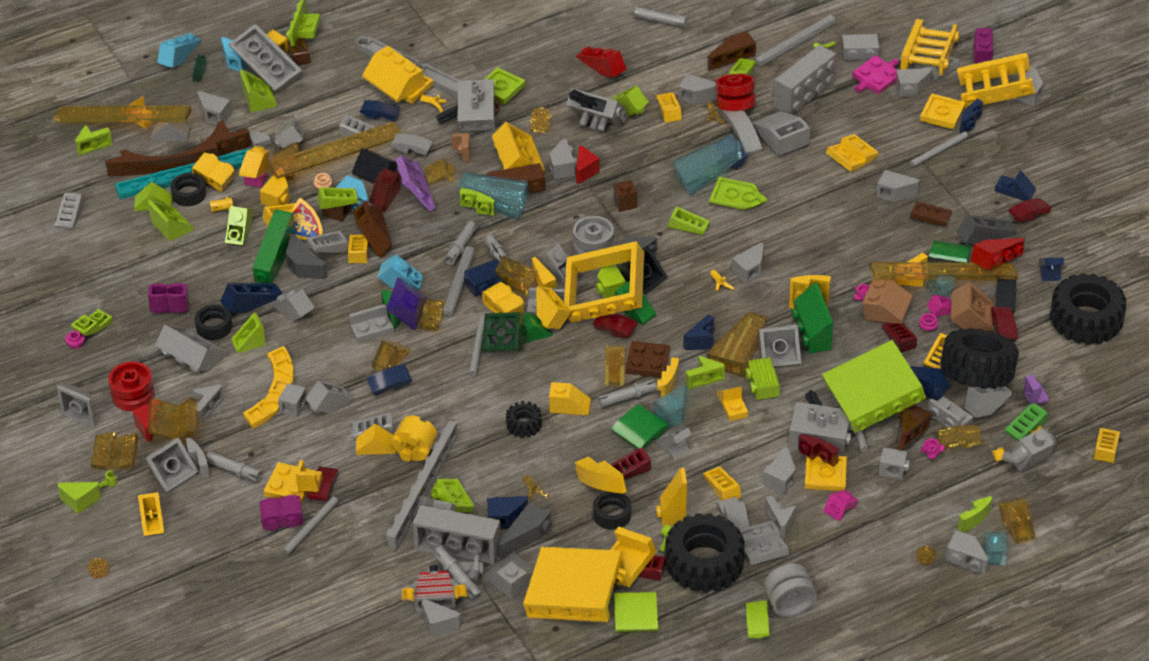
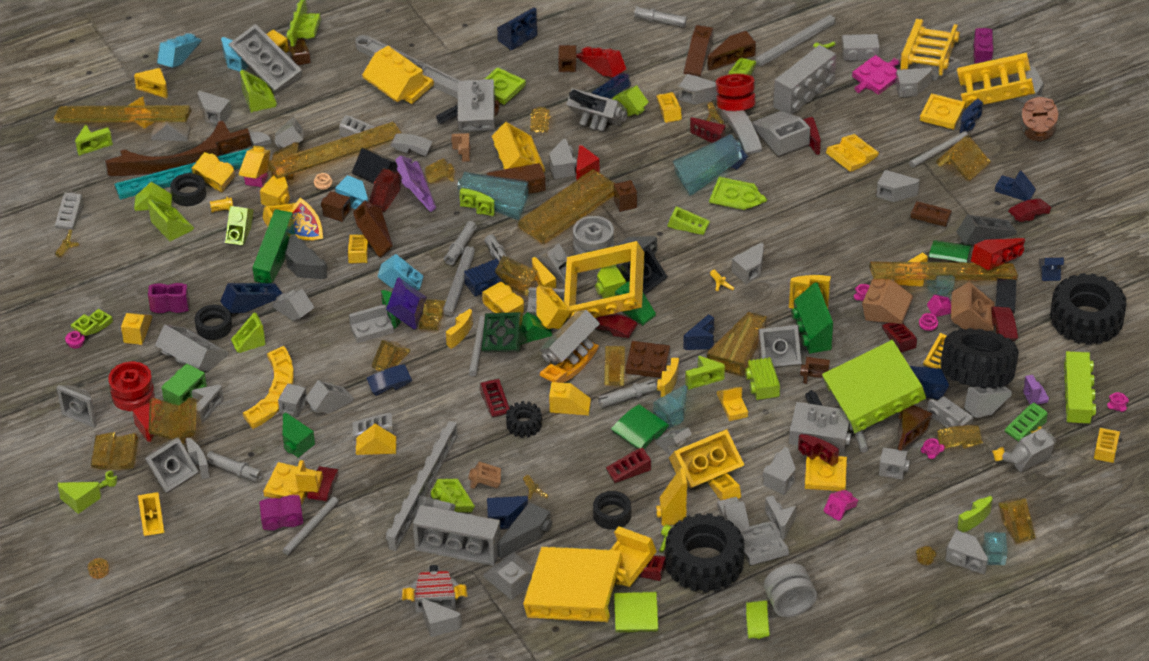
clear green axle [191,54,207,82] -> none
light grey slope [306,231,348,253] -> none
lime slope [317,187,358,209] -> none
dark blue slope [359,100,401,122] -> none
yellow brick [390,415,437,462] -> none
yellow bar [420,95,446,113] -> none
light grey pin [432,545,482,601] -> none
light grey bracket [453,554,483,583] -> none
yellow slope [575,457,627,494] -> none
none -> clear yellow bar [55,229,79,258]
none -> yellow slope [121,313,153,345]
none -> yellow slope [134,68,168,98]
none -> bright green brick [161,363,207,410]
none -> green slope [283,412,315,458]
none -> yellow slope [446,309,473,349]
none -> medium nougat bracket [468,462,501,489]
none -> dark red slope [479,379,509,418]
none -> dark blue slope [497,7,537,50]
none -> clear yellow plate [517,169,616,244]
none -> light grey piece [539,310,600,364]
none -> light orange slope [539,342,599,383]
none -> reddish brown brick [558,45,577,72]
none -> dark blue beam [591,73,631,99]
none -> yellow slope [669,429,744,488]
none -> reddish brown slope [684,25,713,77]
none -> dark red slope [690,117,725,143]
none -> reddish brown bracket [800,357,830,384]
none -> dark red slope [803,117,821,155]
none -> clear yellow bracket [935,134,990,181]
none -> dark orange cylinder [1021,97,1058,141]
none -> lime brick [1064,351,1096,424]
none -> dark pink plate [1107,392,1129,412]

